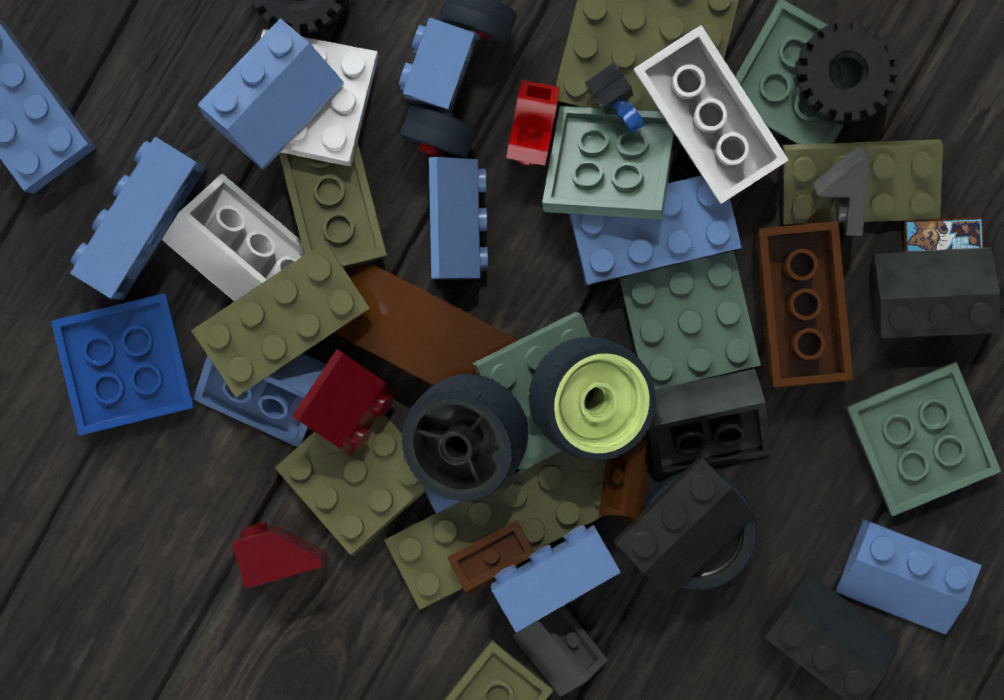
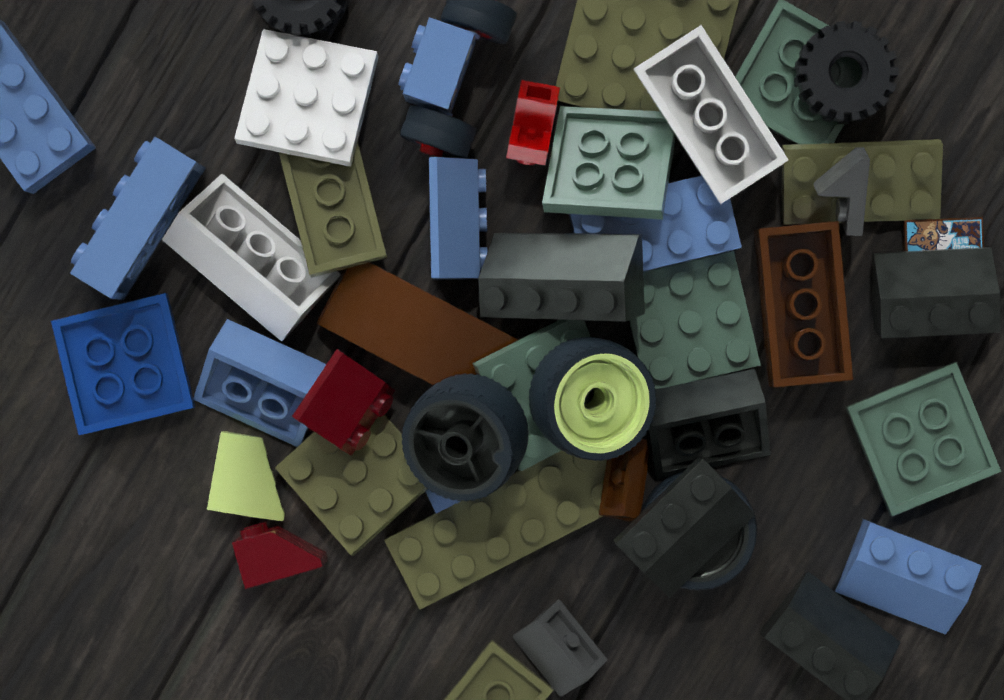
olive plate [191,242,370,397] -> none
medium blue slope [198,18,344,170] -> none
reddish brown panel [447,520,535,596] -> none
medium blue slope [491,525,621,632] -> none
black piece [585,62,644,134] -> none
none -> yellowish green slope [207,431,285,521]
none -> pearl dark grey slope [478,233,645,321]

